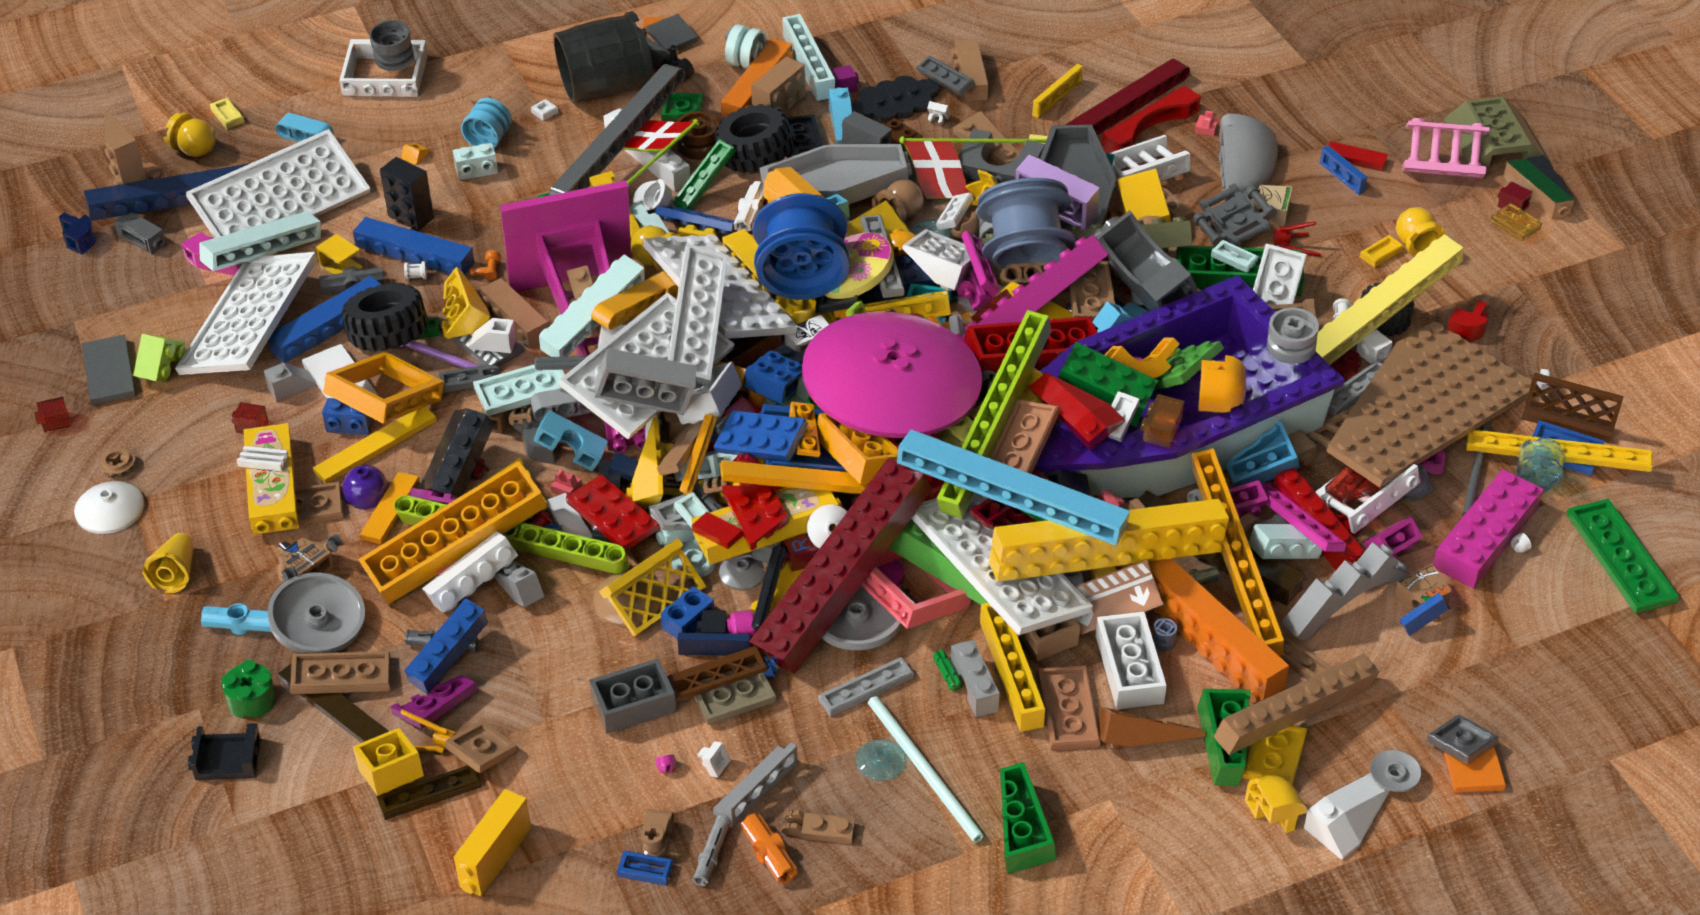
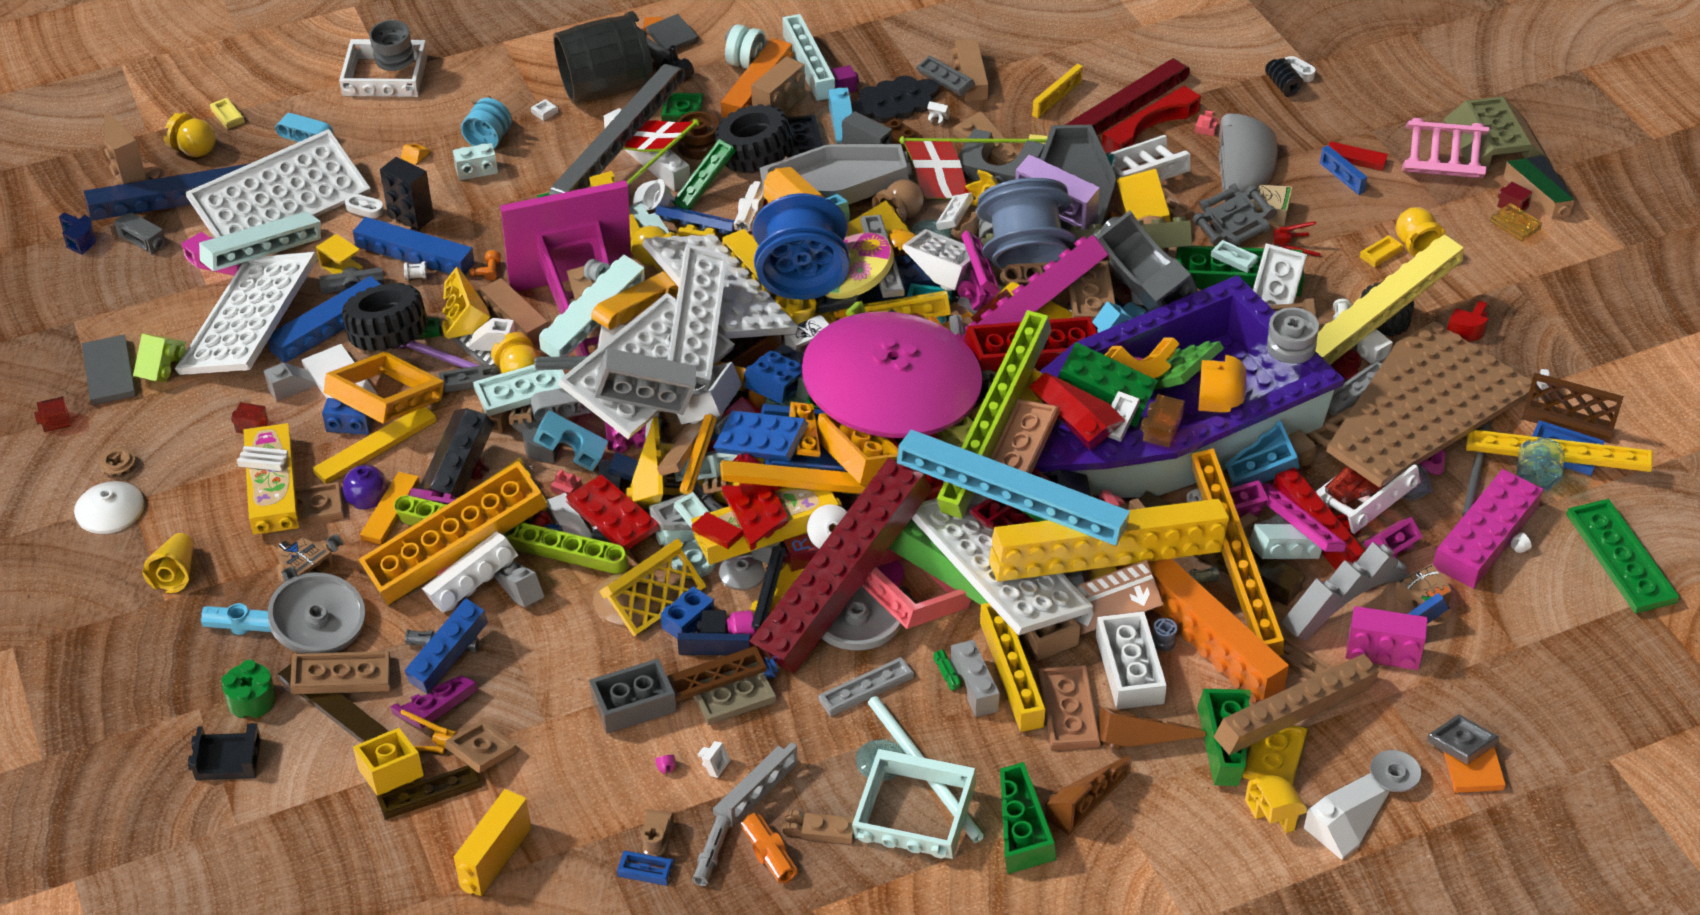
none -> white plate [345,194,384,219]
none -> yellow tile [491,332,541,374]
none -> light grey wheel [583,259,610,282]
none -> light aqua window [852,749,977,859]
none -> dark orange wedge [1045,755,1132,835]
none -> black piece [1265,58,1303,97]
none -> white beam [1285,56,1316,82]
none -> dark pink brick [1345,606,1427,670]

